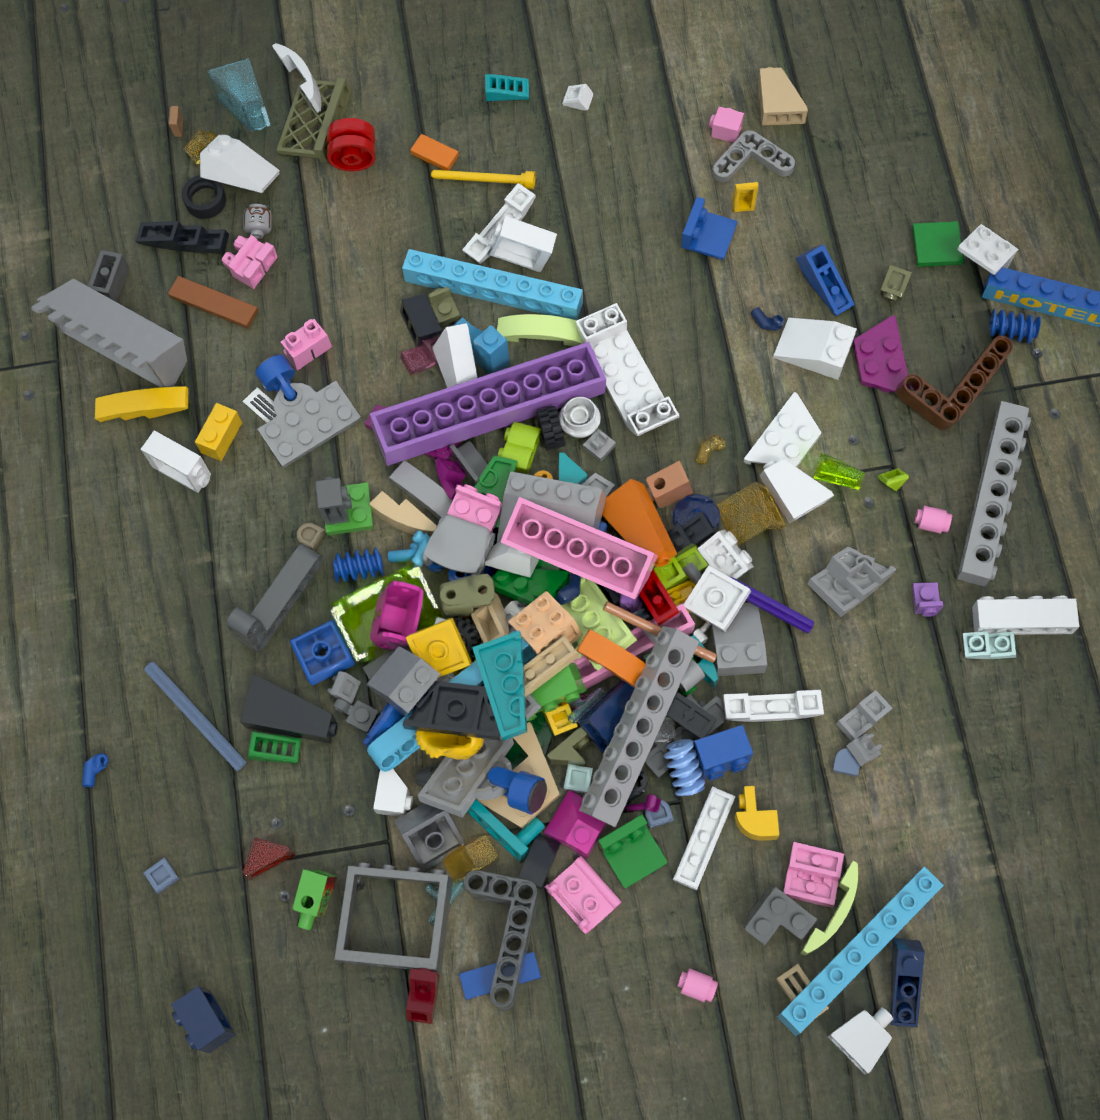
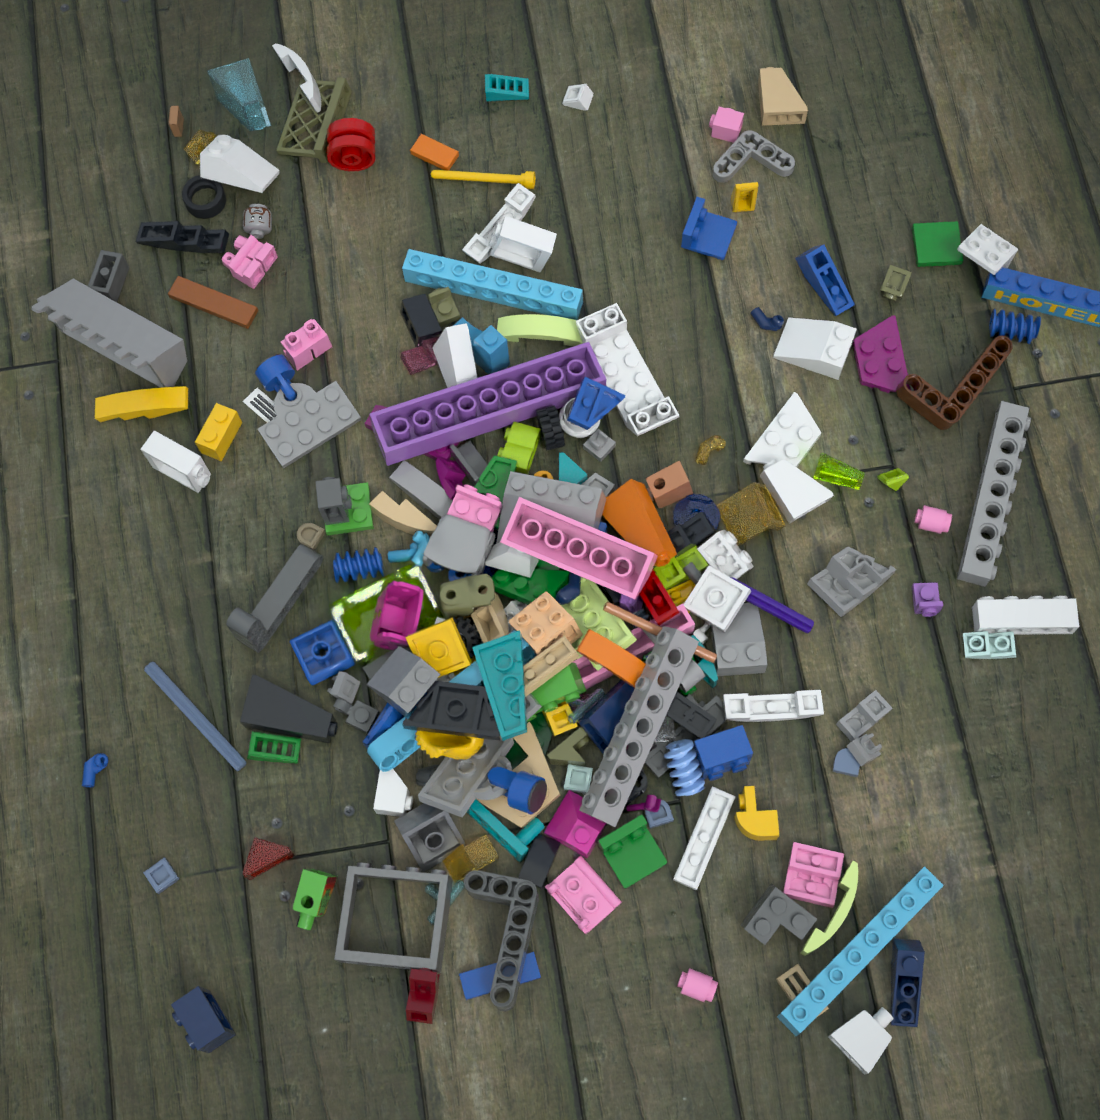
none -> blue wing [567,377,626,430]

